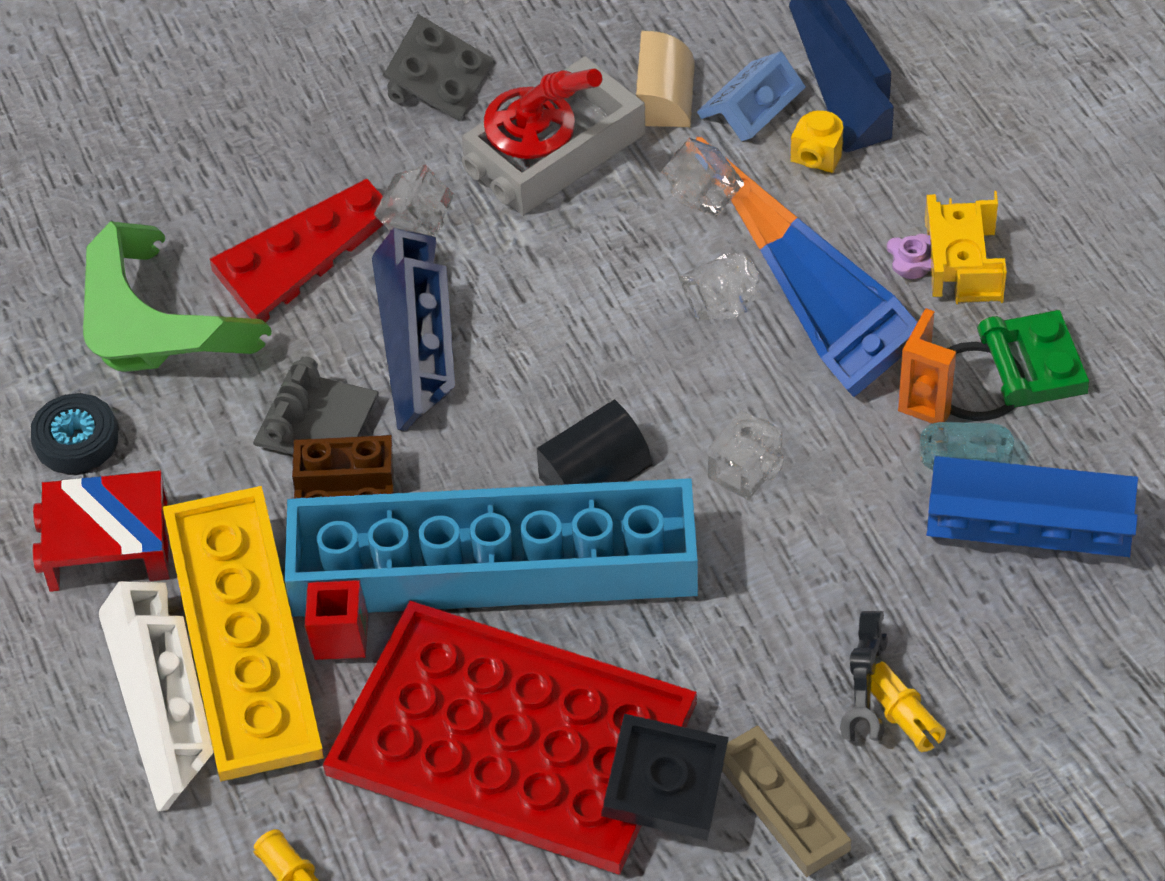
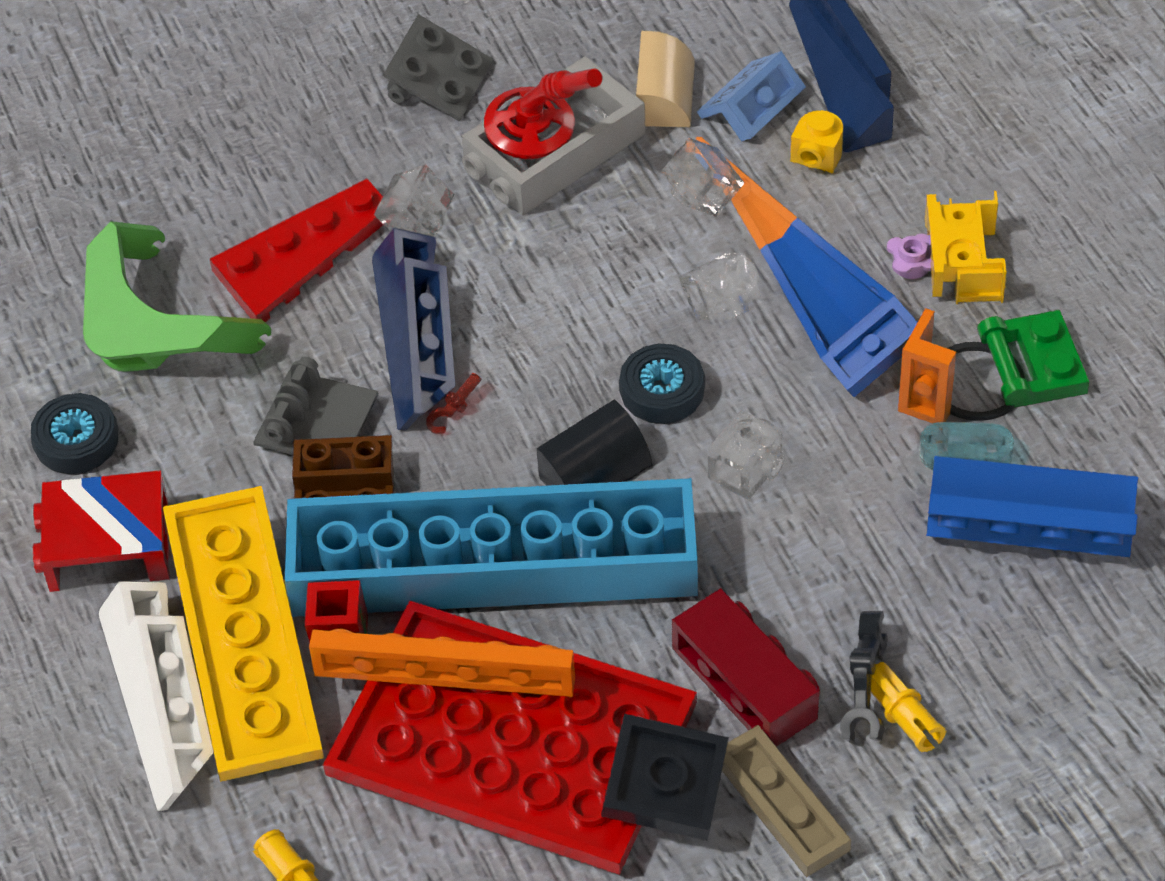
none -> orange plate [309,629,575,697]
none -> clear red hand [426,373,482,434]
none -> black bush [619,343,705,424]
none -> dark red brick [672,588,820,747]

